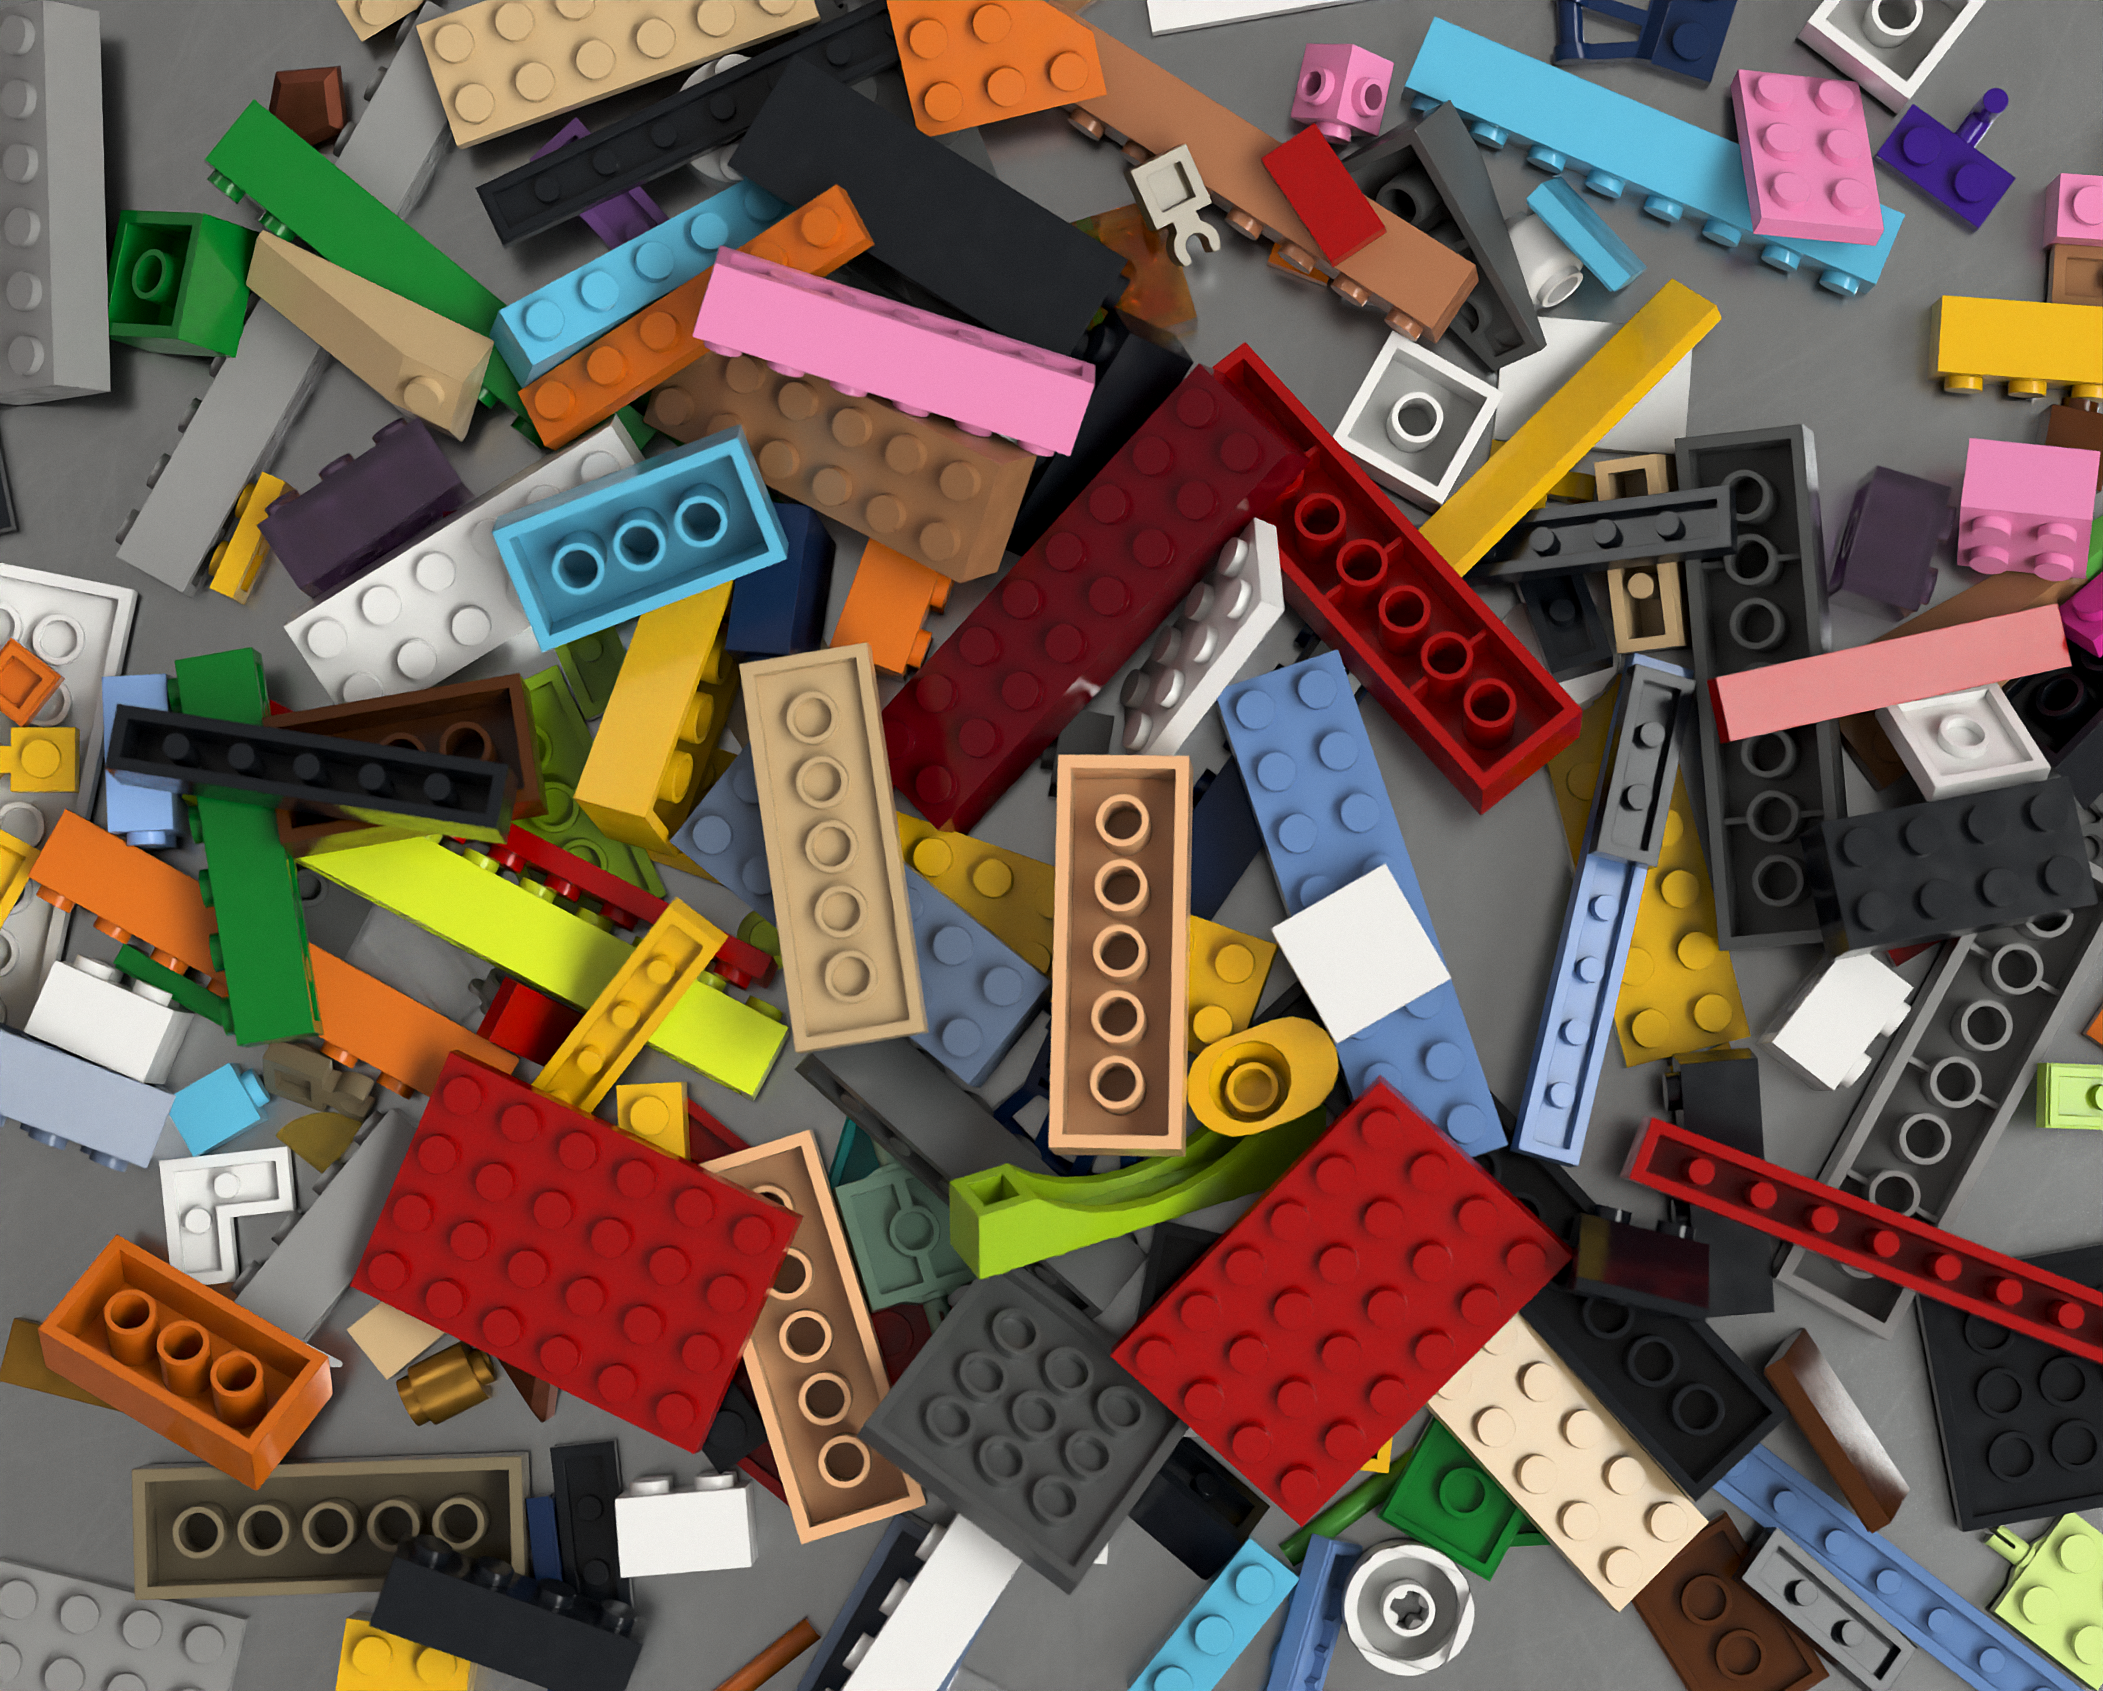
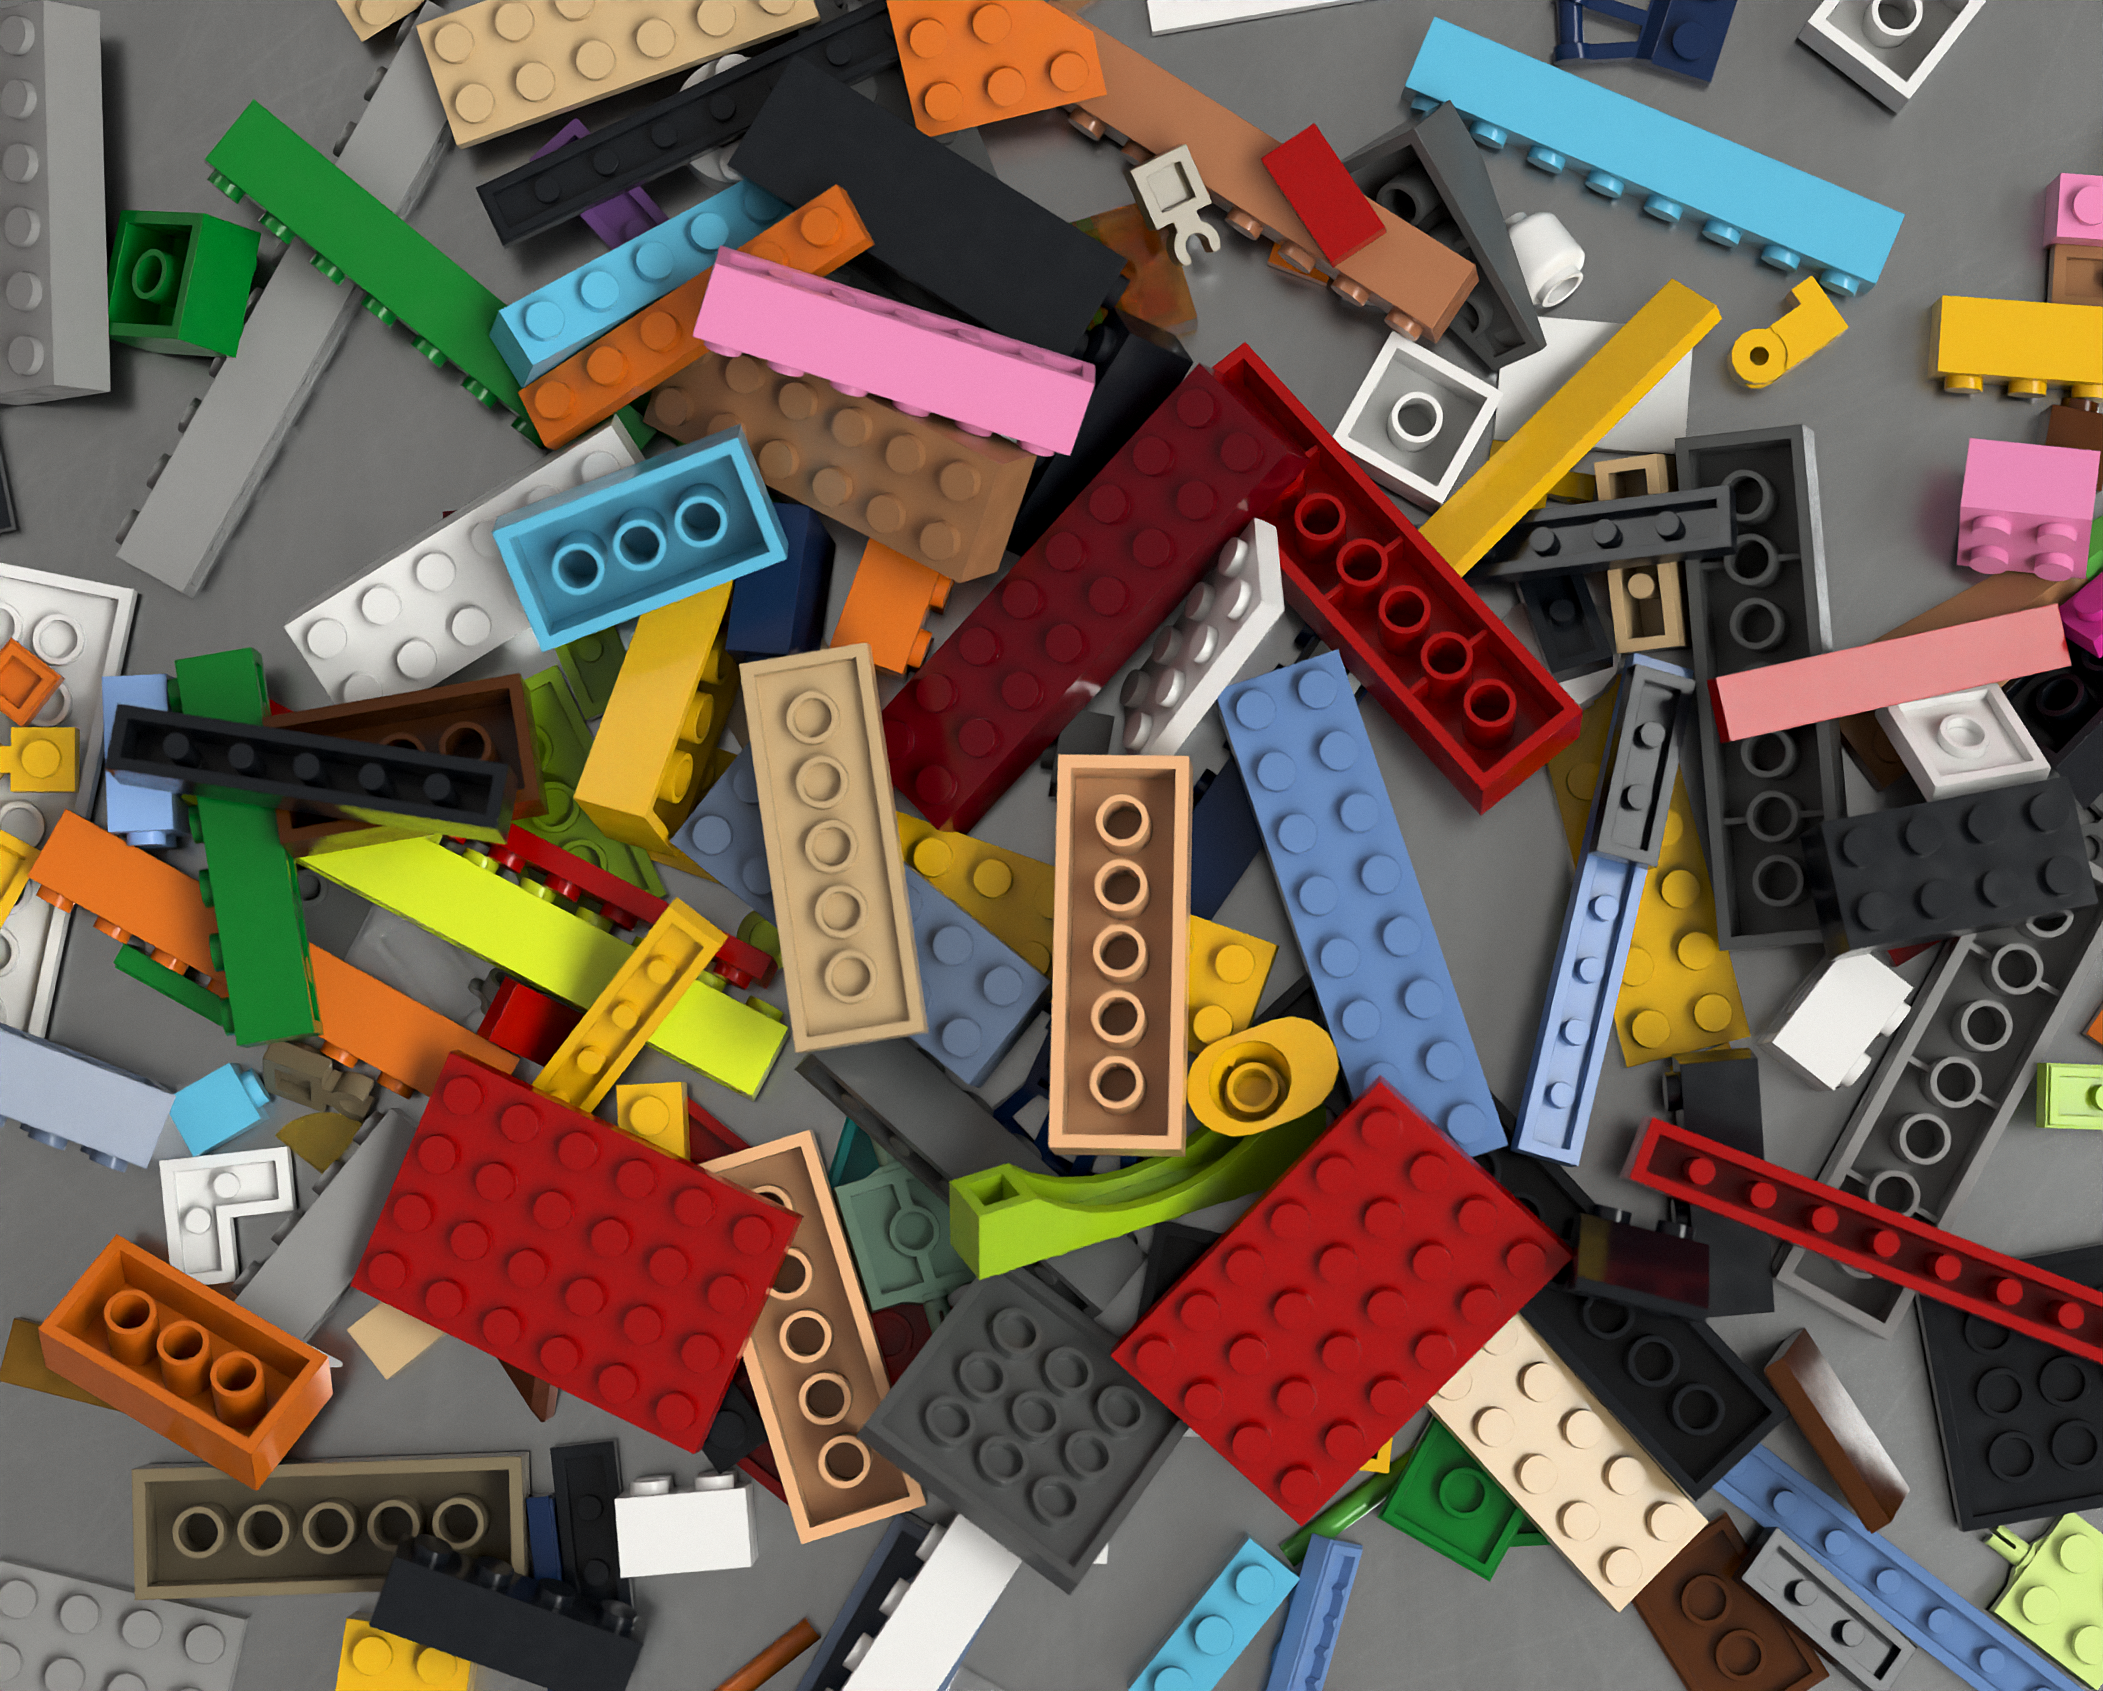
white brick [24,954,195,1084] -> none
yellow plate [208,471,297,605] -> none
tan wedge [245,230,495,442] -> none
clear purple brick [256,417,475,599] -> none
copper piece [269,66,348,146] -> none
pearl gold brick [396,1341,497,1426] -> none
black panel [1128,1437,1270,1580] -> none
white tile [1270,864,1451,1044] -> none
bright pink brick [1290,44,1394,145] -> none
white brick [1341,1539,1474,1676] -> none
medium azure tile [1526,176,1648,292] -> none
bright pink plate [1730,69,1884,246] -> none
clear purple brick [1827,465,1957,623] -> none
dark purple plate [1872,88,2016,233] -> none
none -> yellow leg [1727,275,1849,389]

